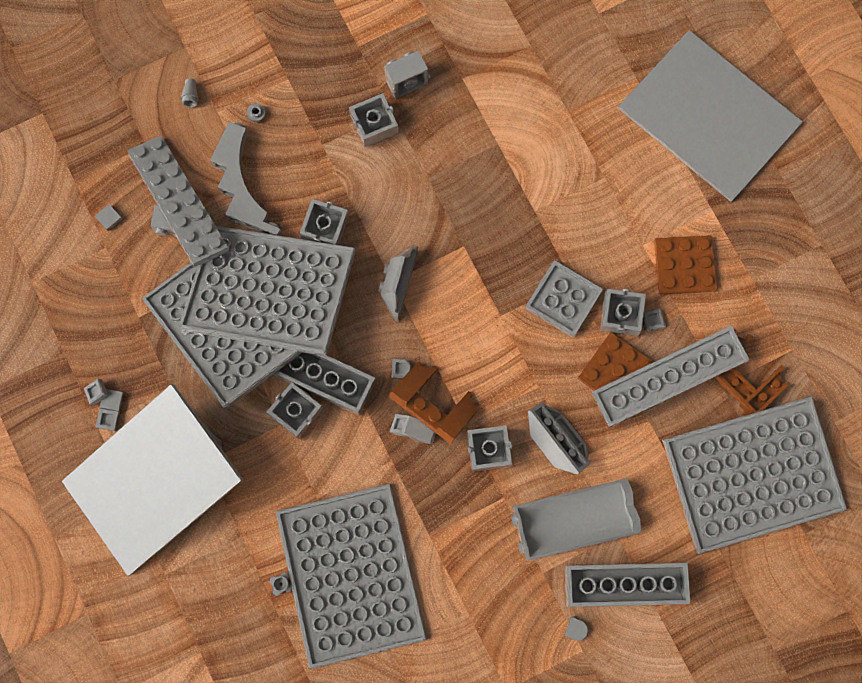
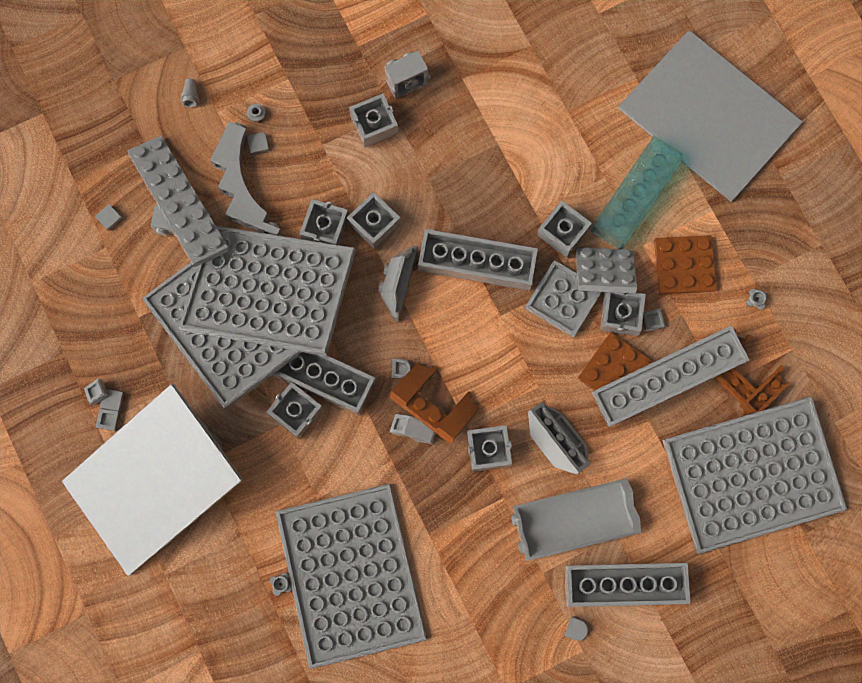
none -> light grey tile [247,132,269,155]
none -> light grey brick [347,192,401,250]
none -> light grey brick [418,229,538,291]
none -> light grey brick [537,201,592,258]
none -> light grey plate [576,247,637,293]
none -> clear light blue brick [591,136,686,250]
none -> light grey plate [746,289,768,310]

